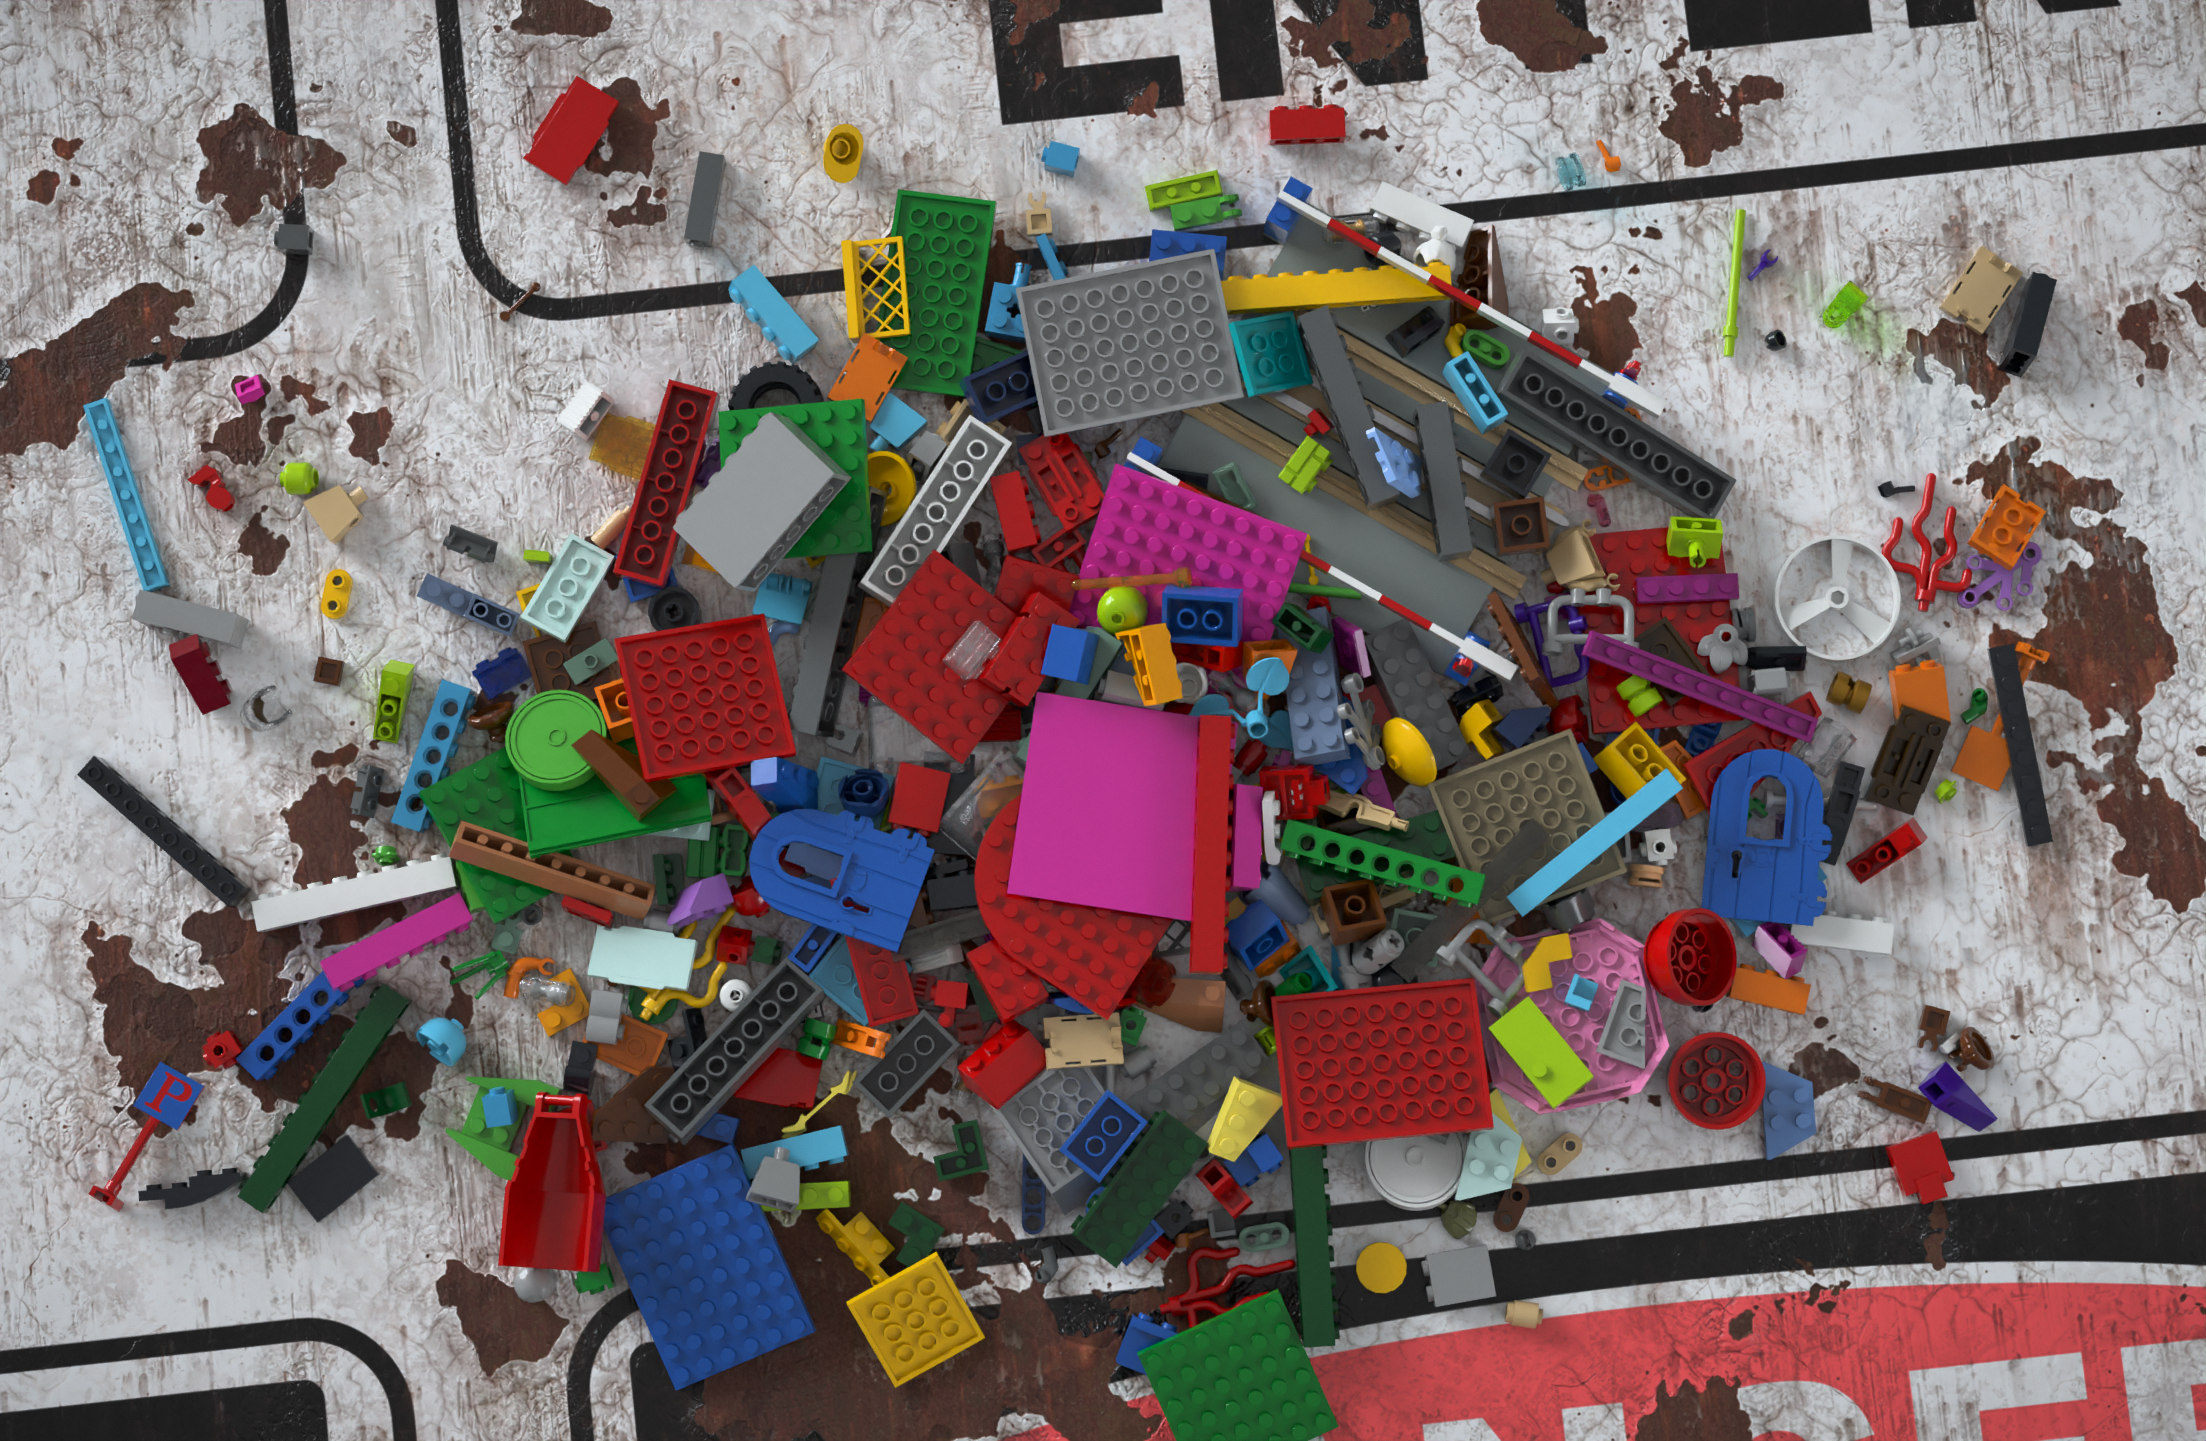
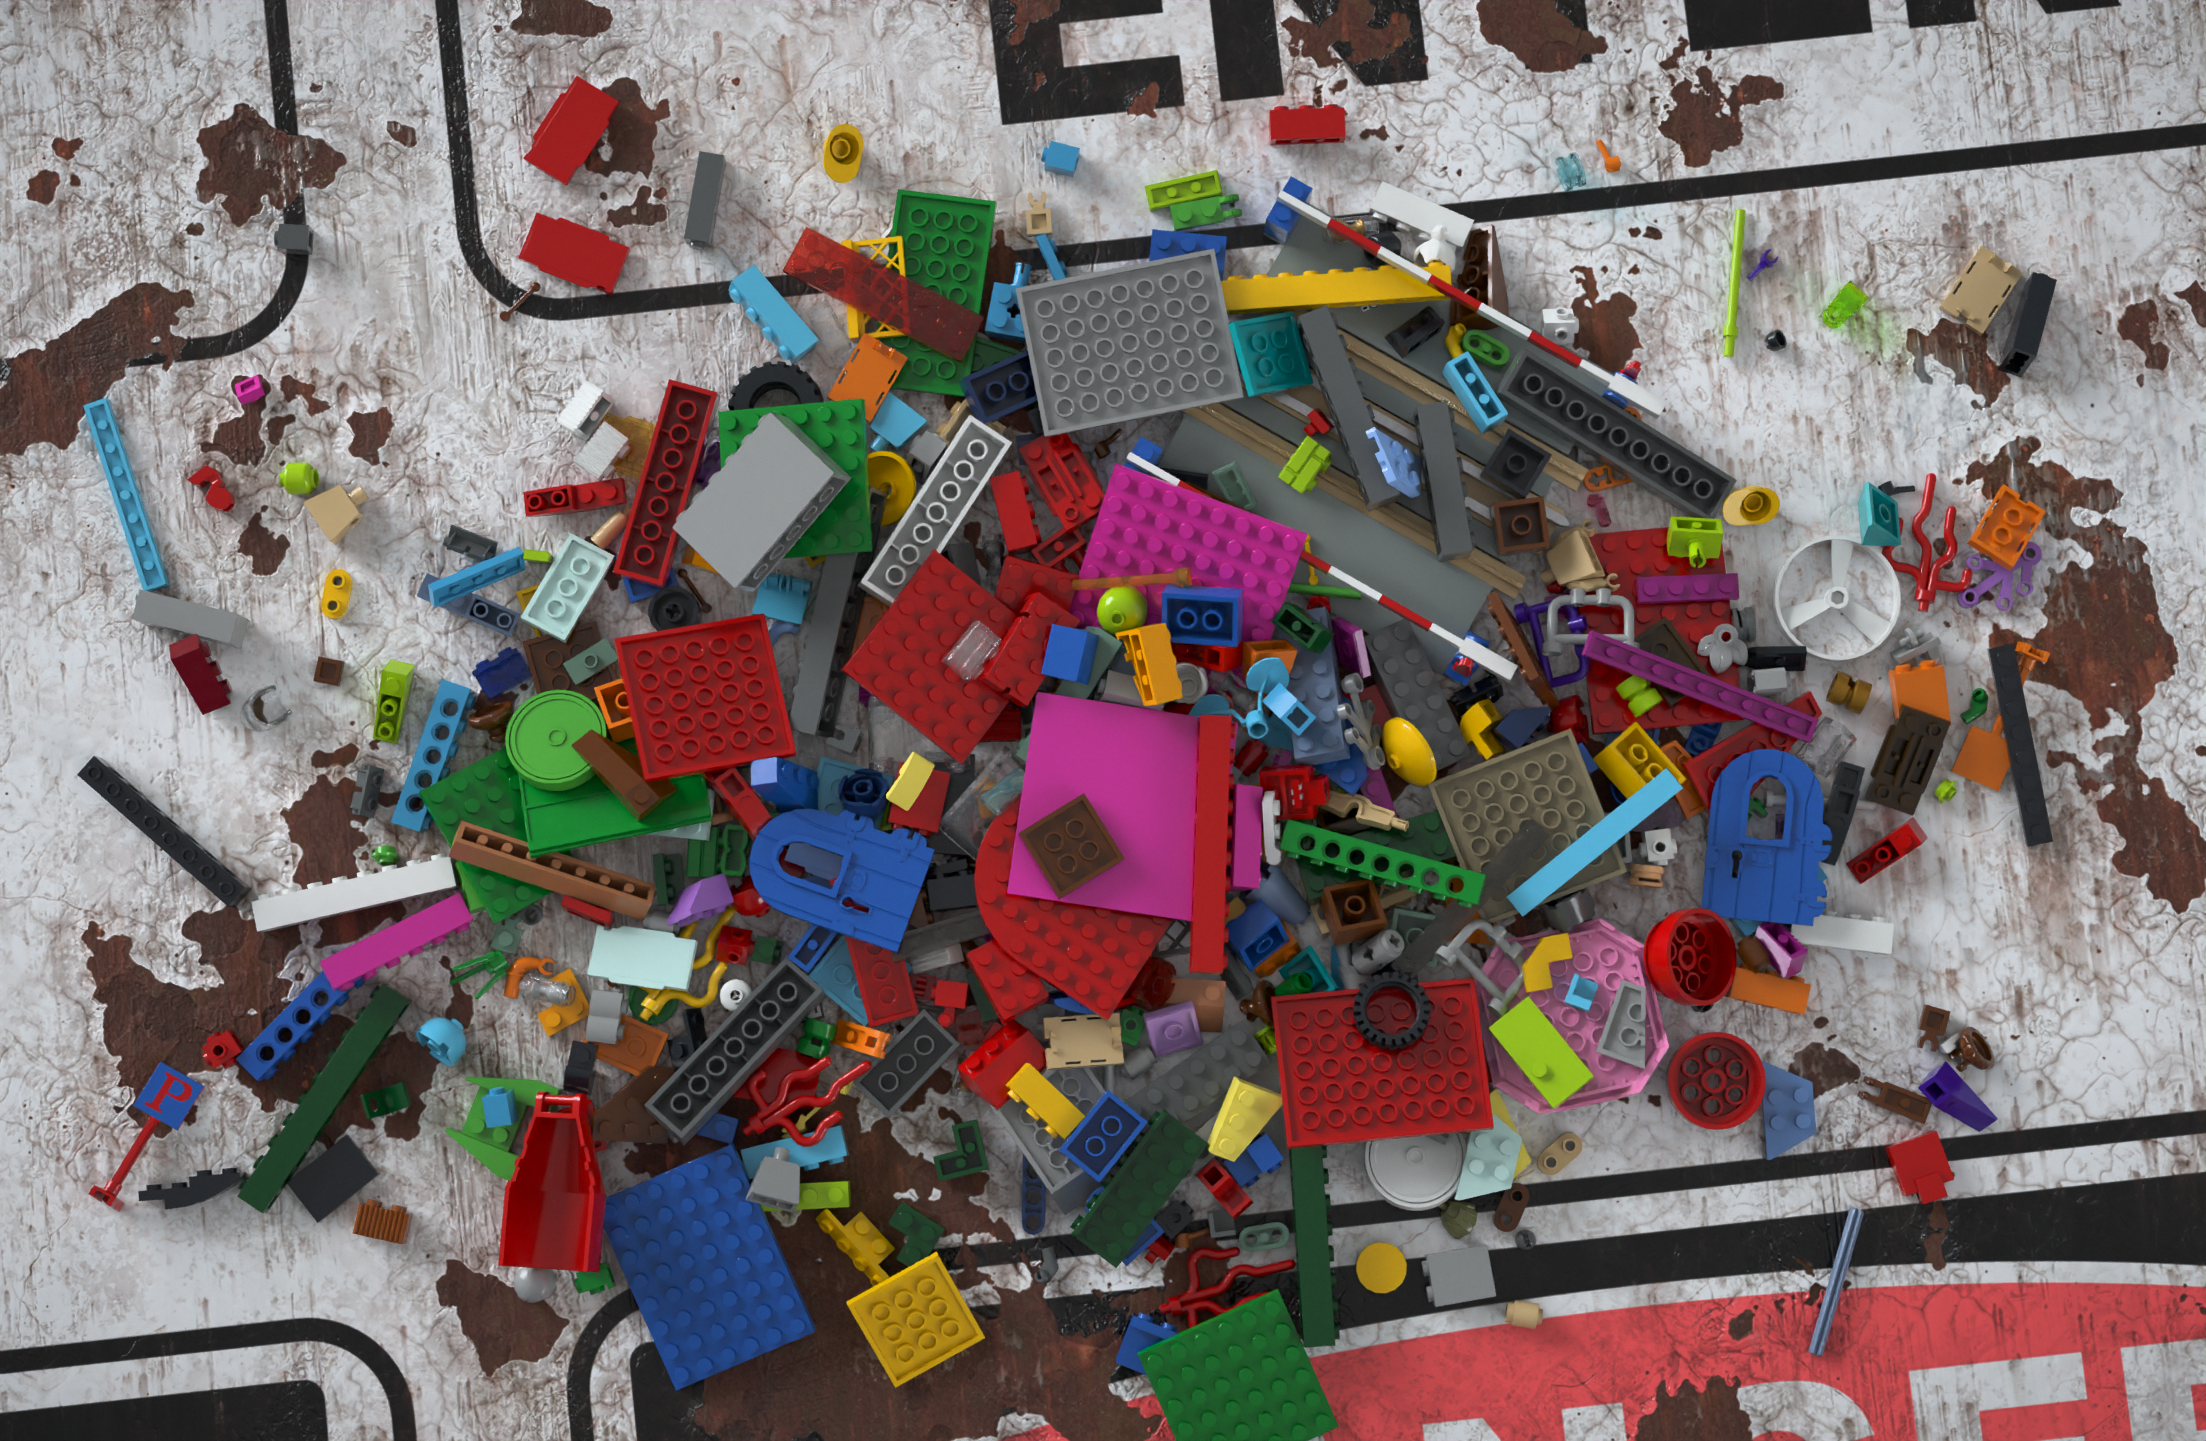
none -> dark orange brick [353,1199,413,1244]
none -> dark azure plate [428,547,525,608]
none -> red piece [518,212,630,295]
none -> red slope [523,478,627,517]
none -> white brick [574,421,631,481]
none -> reddish brown hinge [678,569,712,613]
none -> red plant [742,1056,872,1147]
none -> clear red plate [783,227,985,363]
none -> light yellow slope [886,751,935,811]
none -> clear light blue plate [980,767,1025,816]
none -> yellow brick [1005,1063,1085,1139]
none -> reddish brown plate [1018,793,1125,900]
none -> lavender tile [1143,1000,1203,1058]
none -> dark azure slope [1262,683,1317,736]
none -> black tyre [1353,972,1430,1051]
none -> yellow piece [1722,485,1780,526]
none -> reddish brown brick [1735,935,1772,974]
none -> sand blue axle [1809,1207,1864,1356]
none -> teal slope [1858,482,1901,546]

